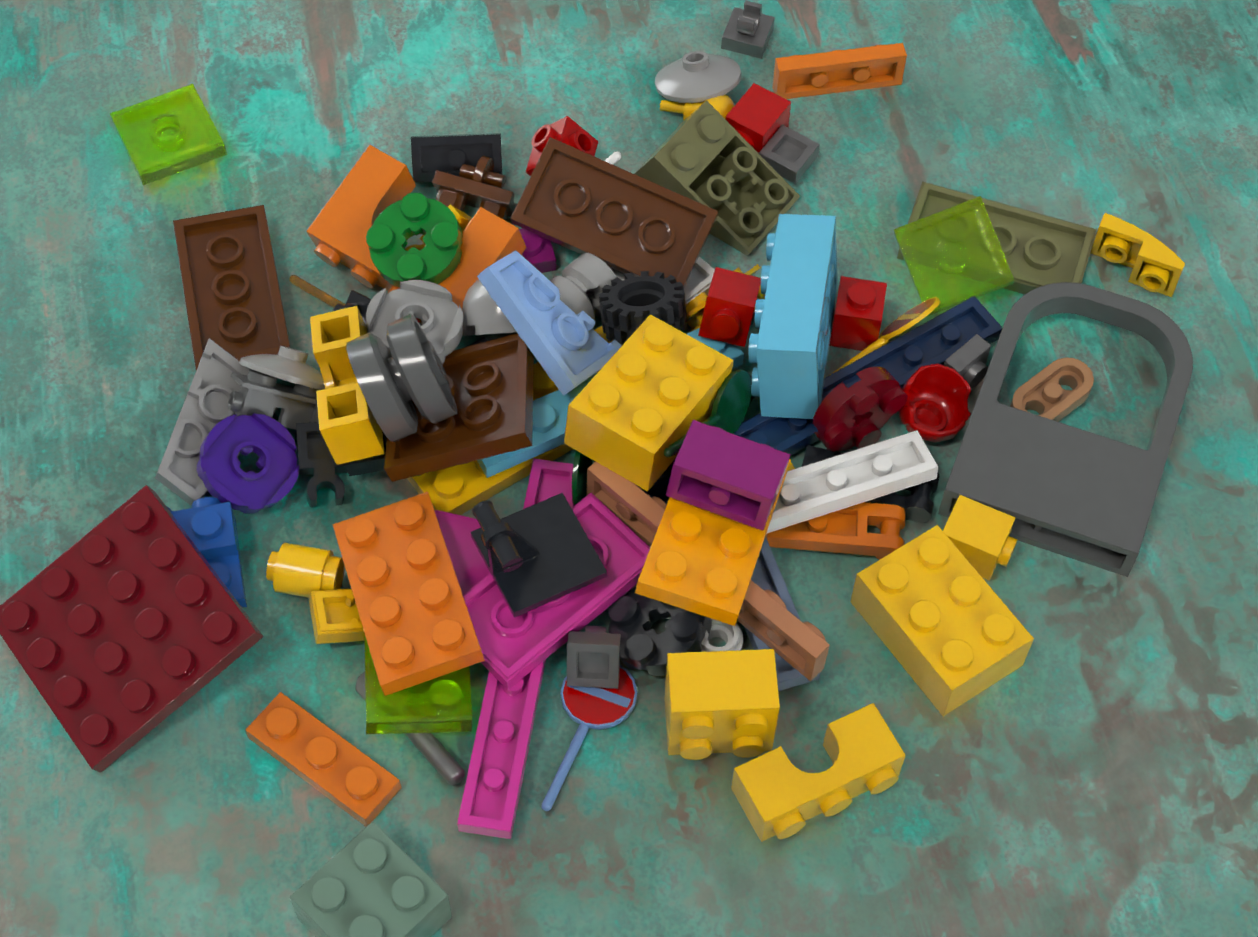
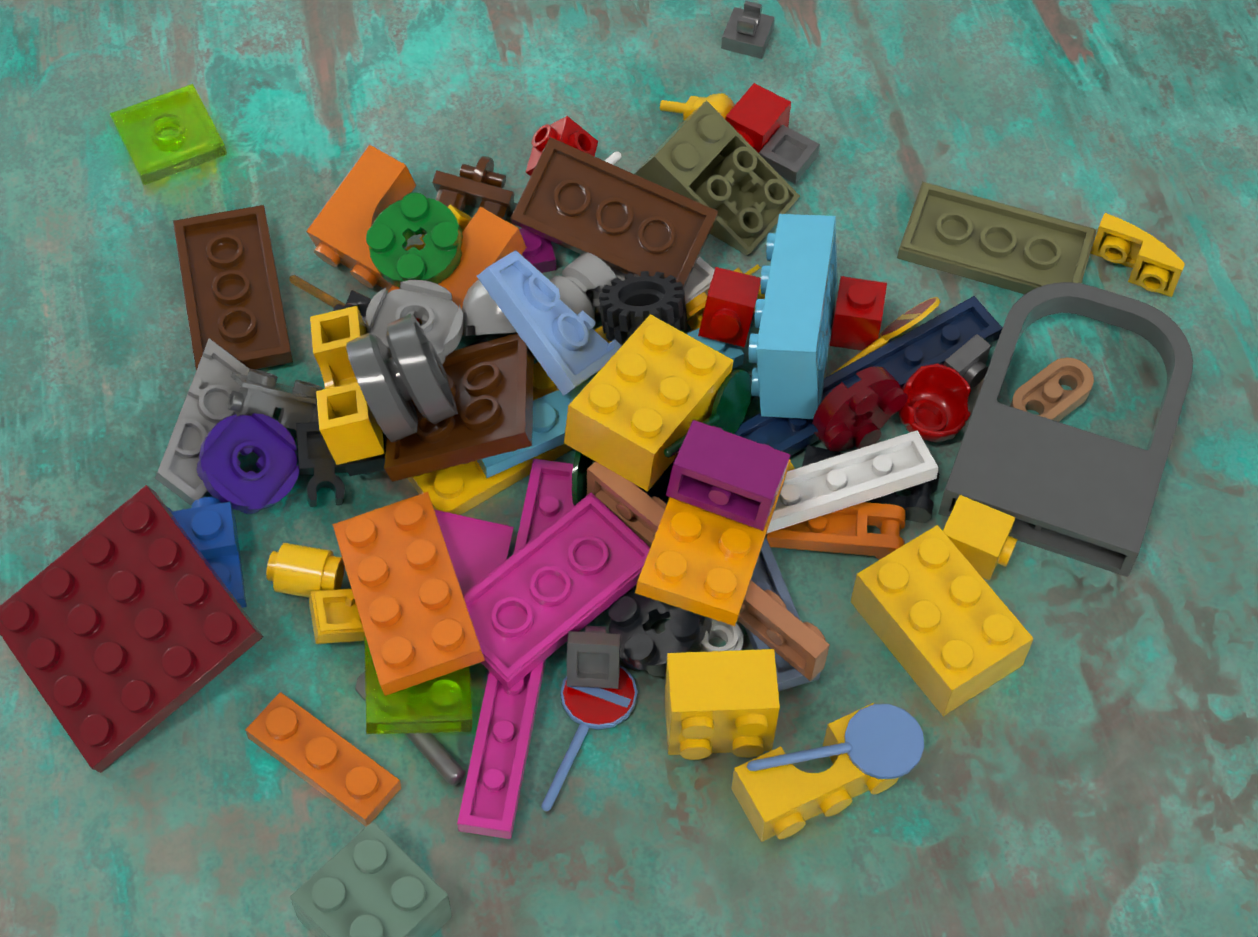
light grey dish [239,345,325,390] -> none
black plate [411,133,503,183] -> none
black plate [471,493,607,618] -> none
light grey dish [655,51,741,103] -> none
orange plate [772,43,907,99] -> none
clear neon green plate [894,196,1014,317] -> none
none -> medium blue piece [747,704,924,779]

